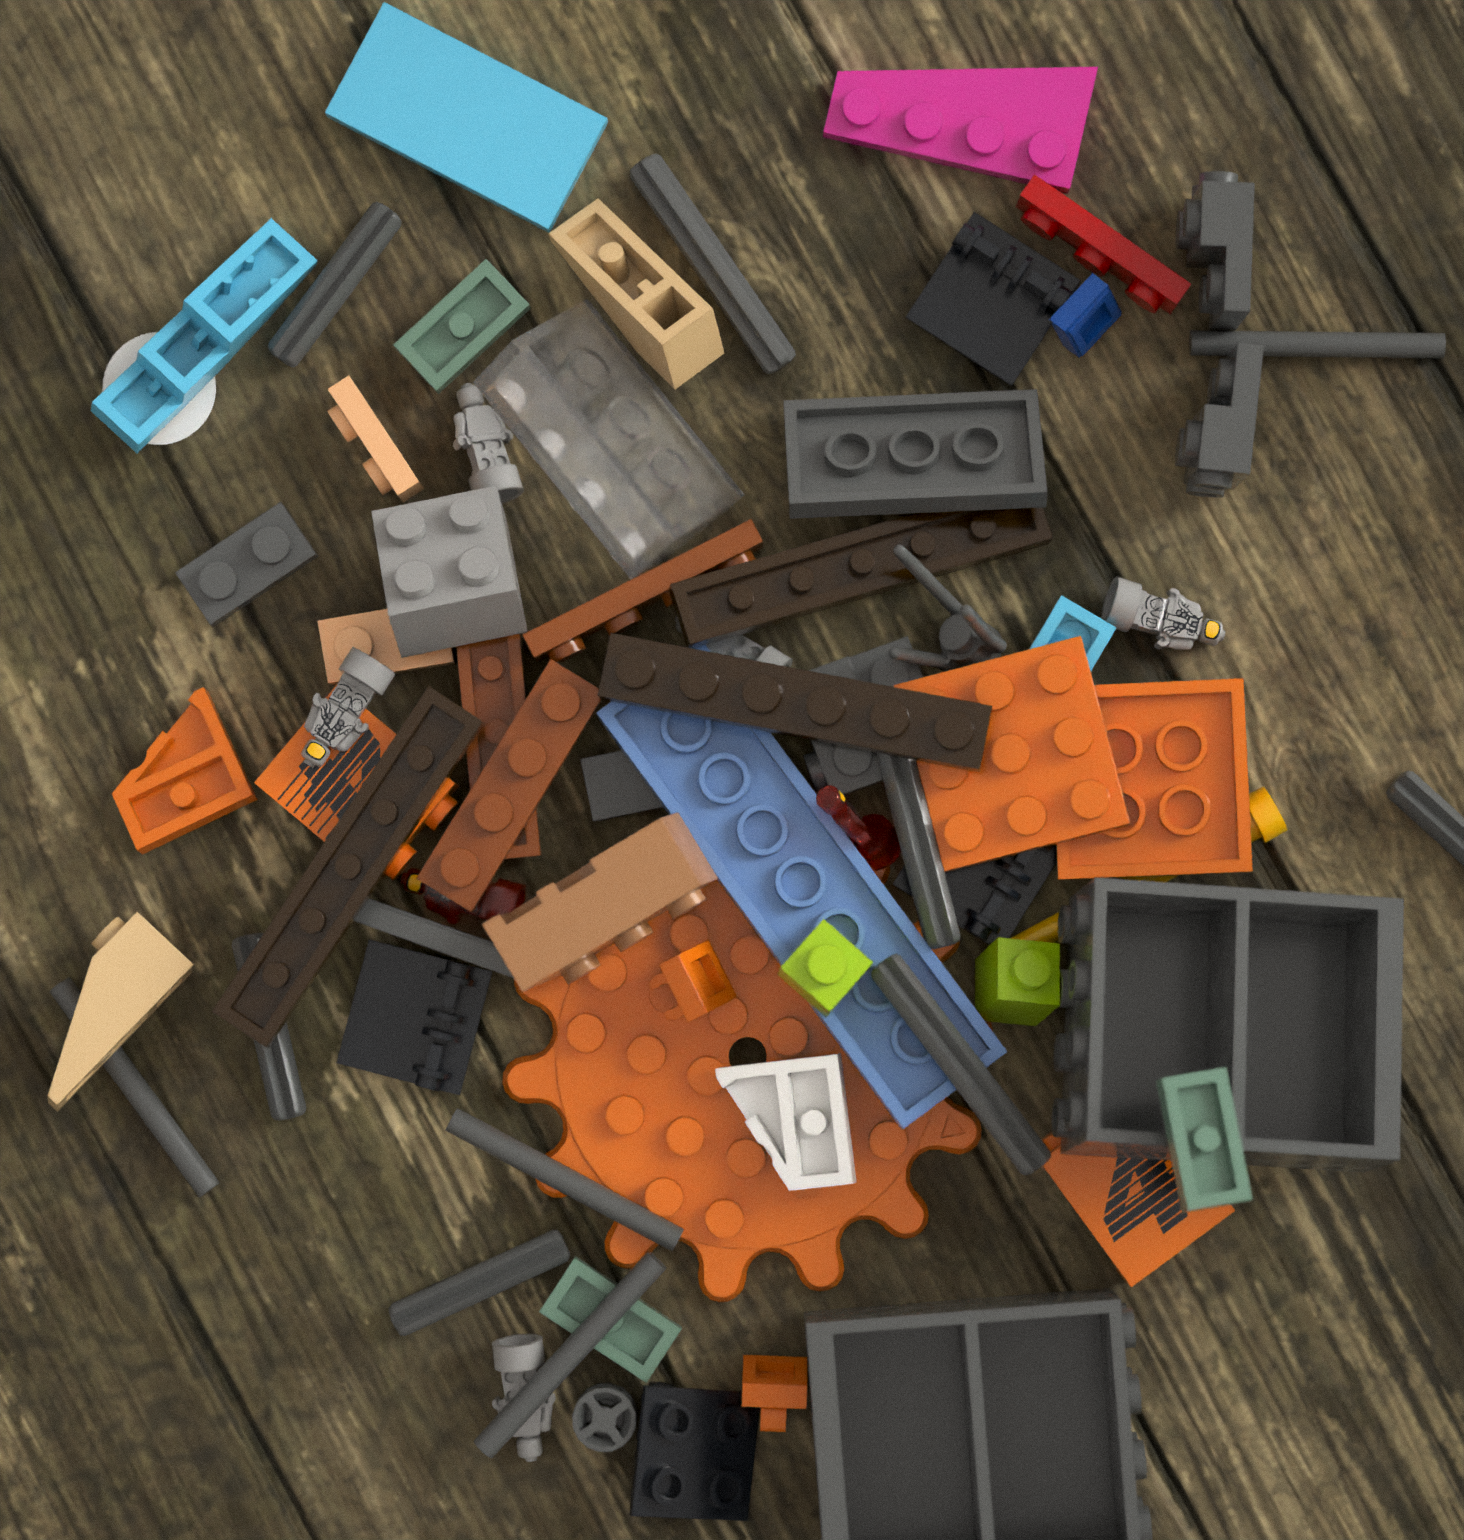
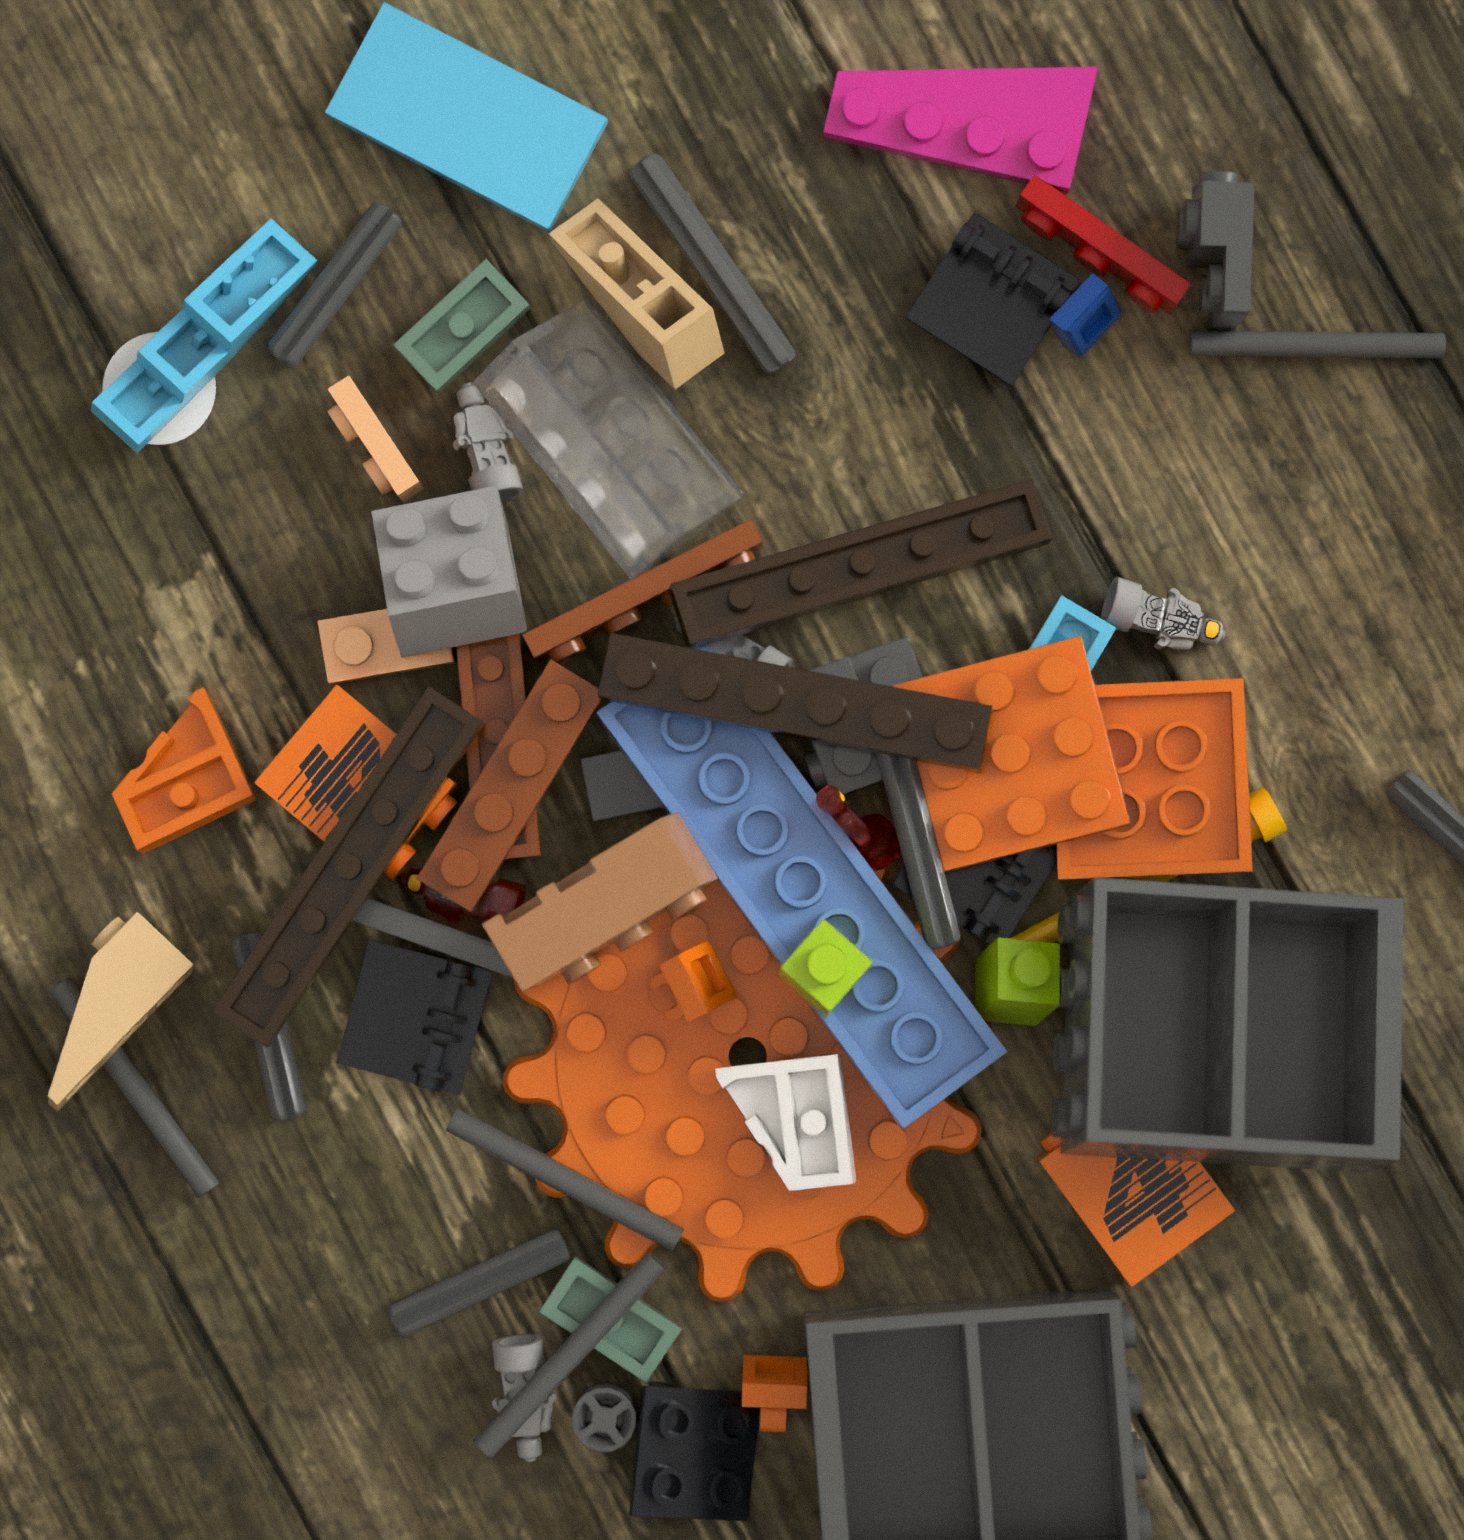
dark grey plate [175,502,319,627] -> none
light grey piece [301,647,396,768] -> none
dark grey plate [783,389,1047,519] -> none
dark grey axle [871,954,1051,1176] -> none
dark grey plant [888,545,1007,672] -> none
sand green plate [1156,1067,1253,1213] -> none
dark grey plate [1175,342,1264,498] -> none

